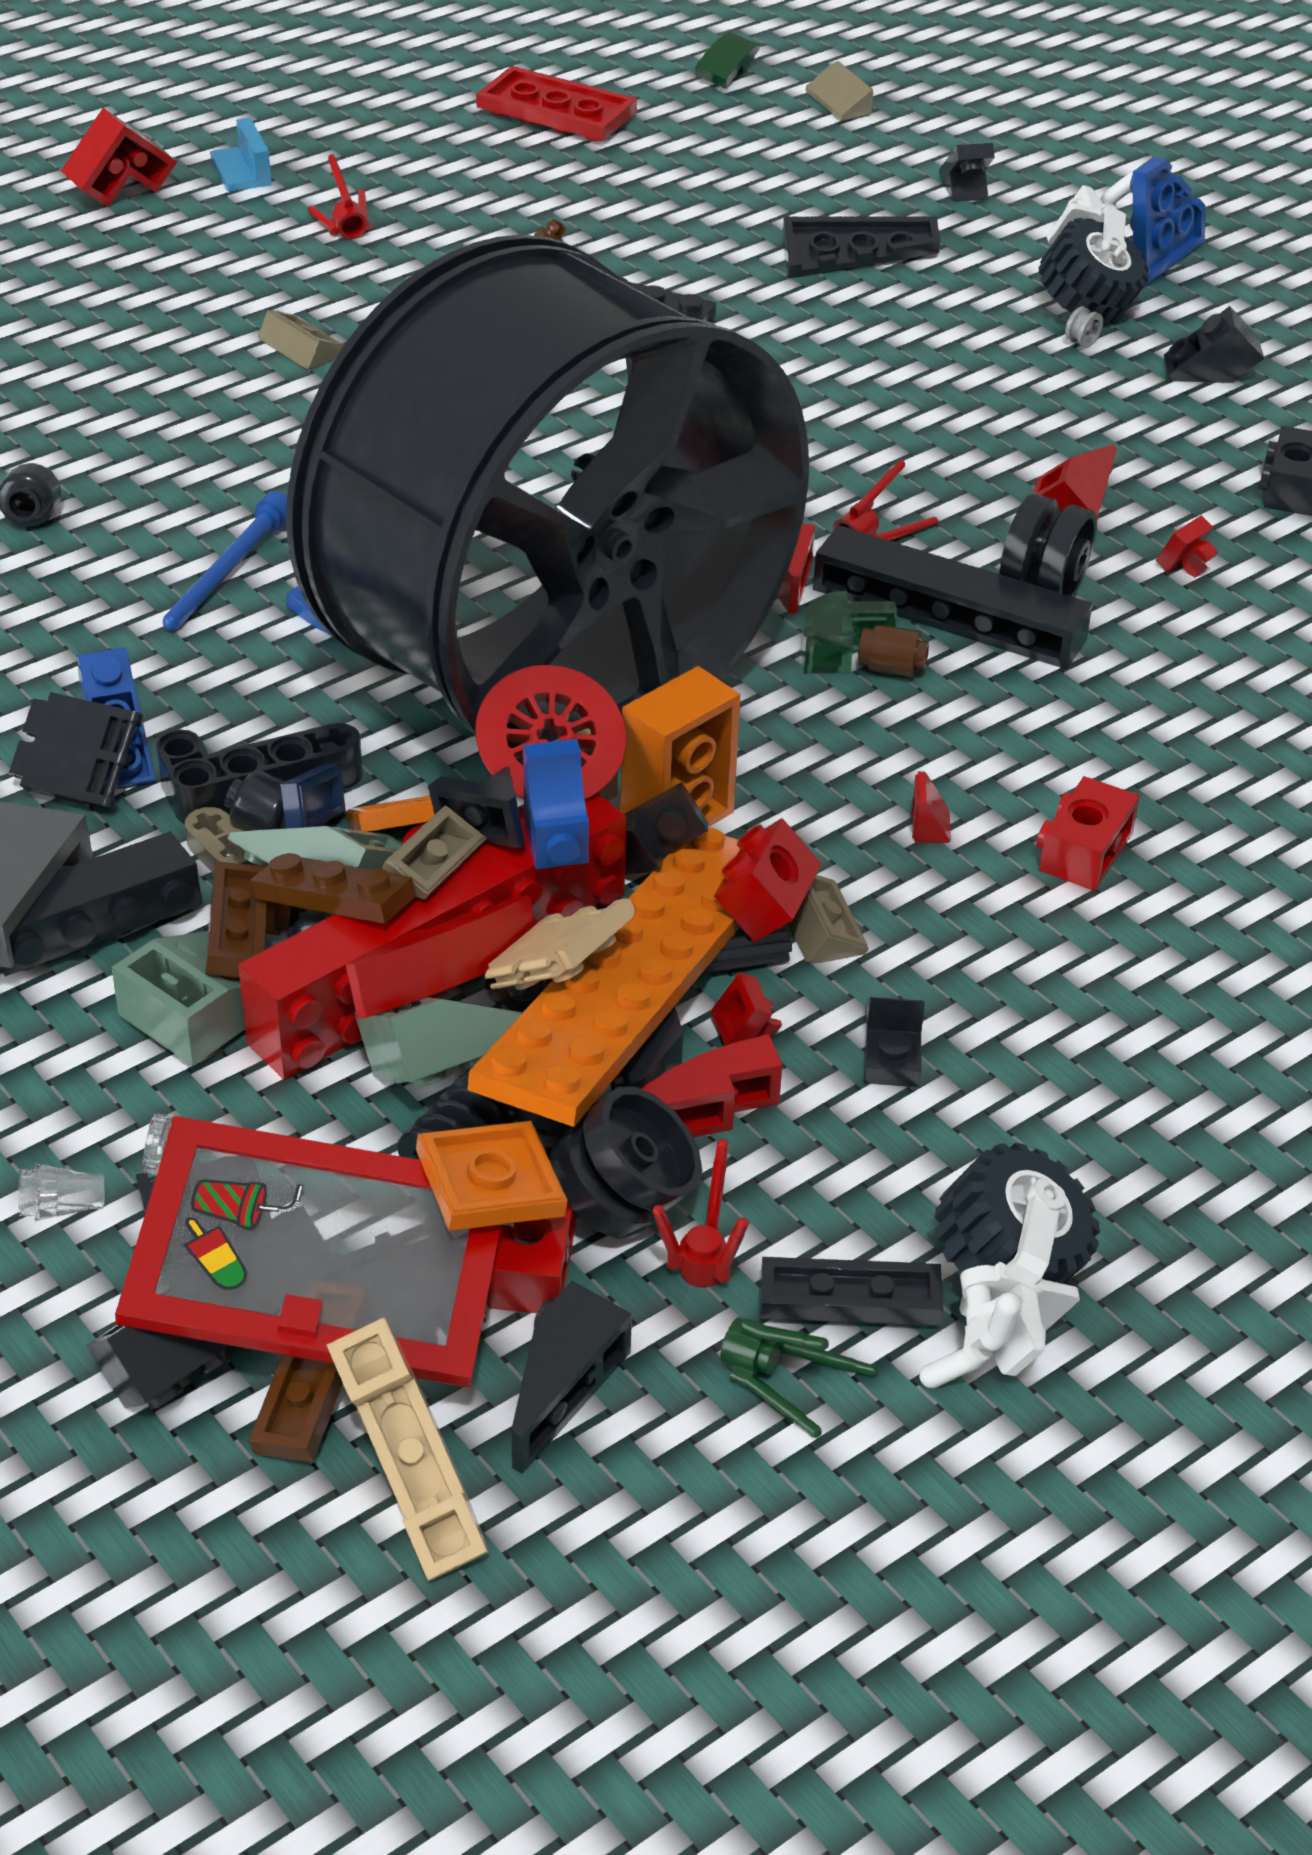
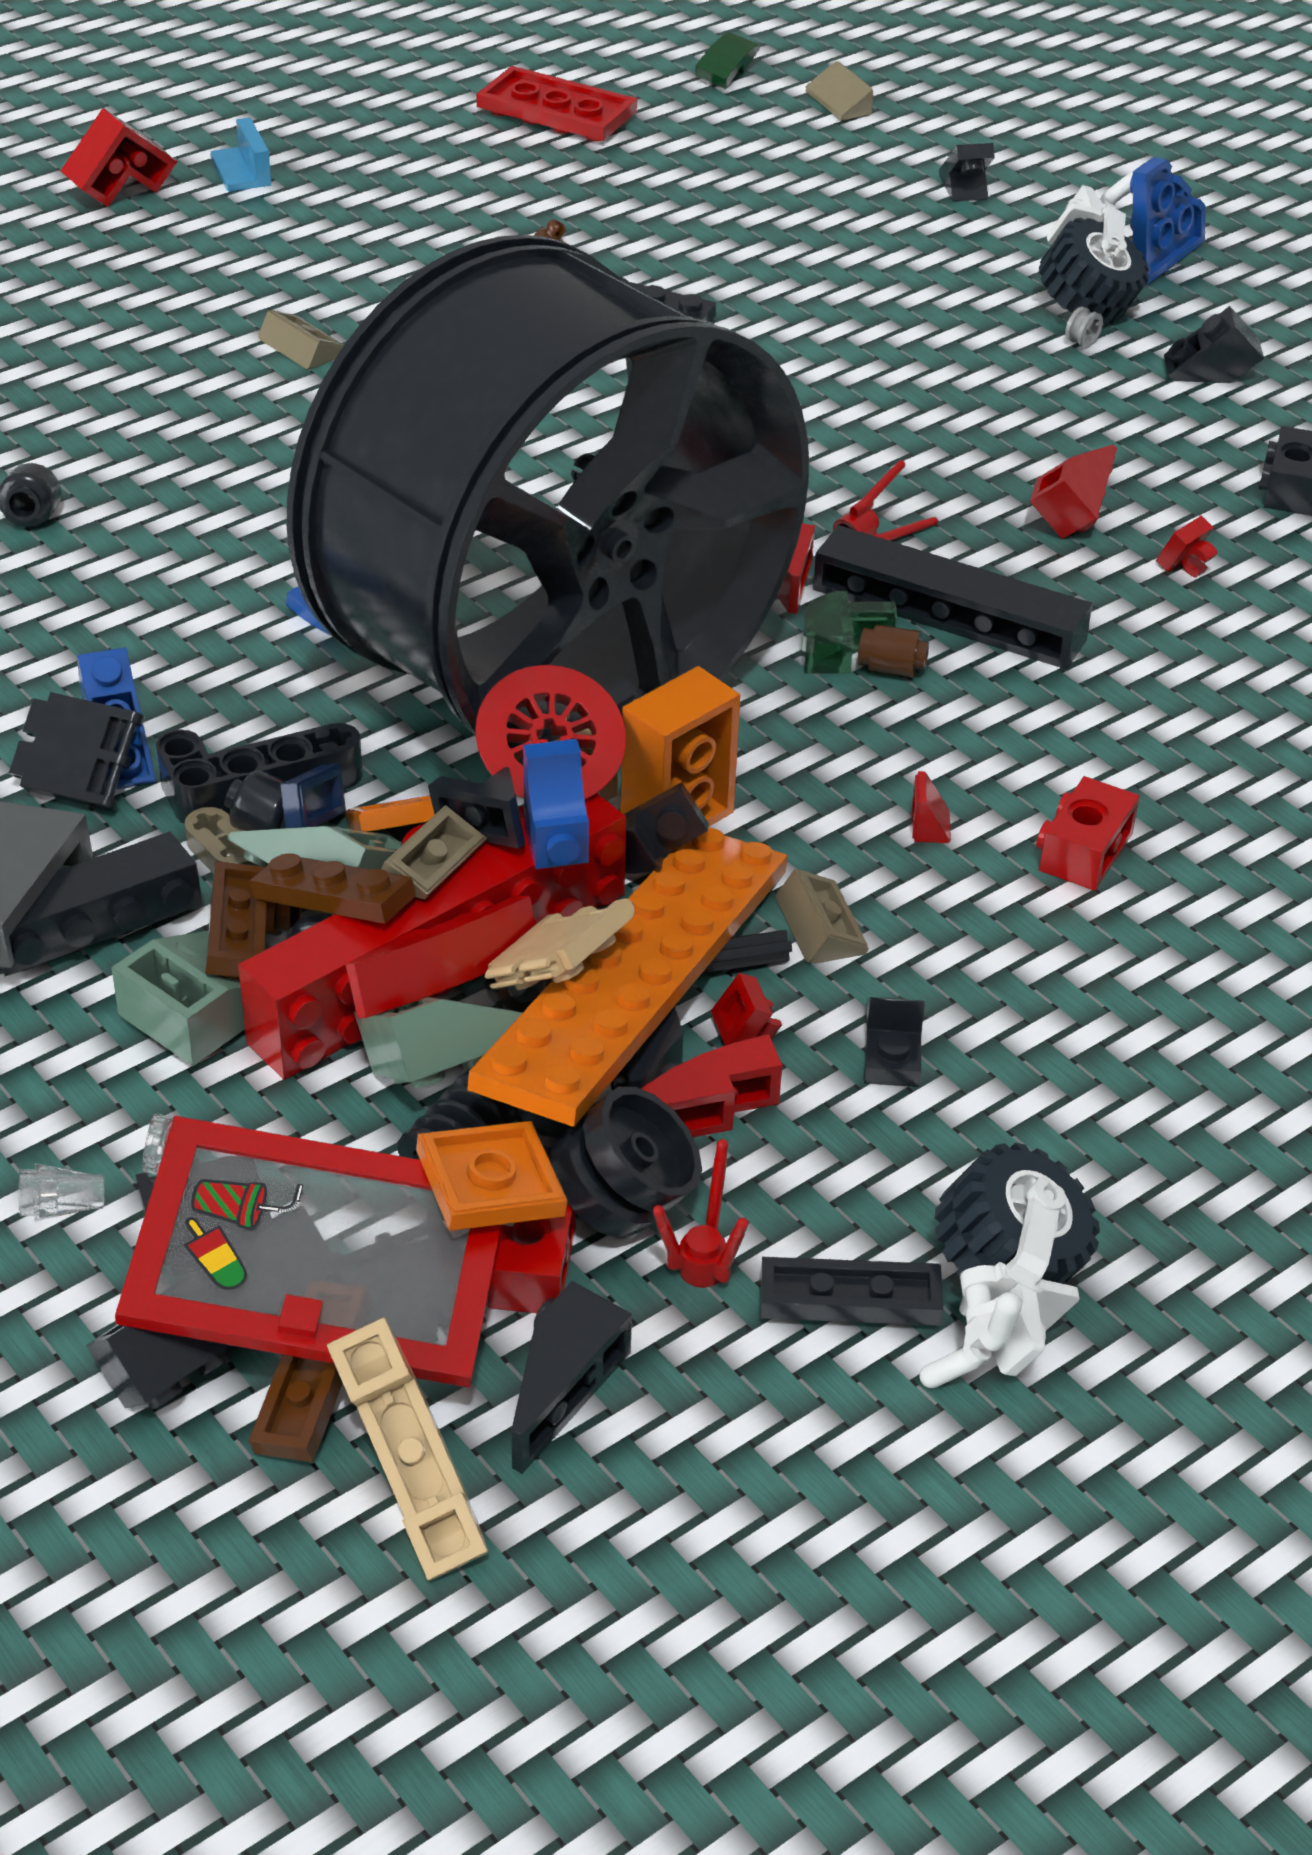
blue piece [162,491,287,631] -> none
red plant [307,154,371,239] -> none
red brick [714,818,822,943] -> none
dark green plant [720,1317,878,1437] -> none
black wing [783,216,941,279] -> none
black wheel [999,493,1097,597] -> none

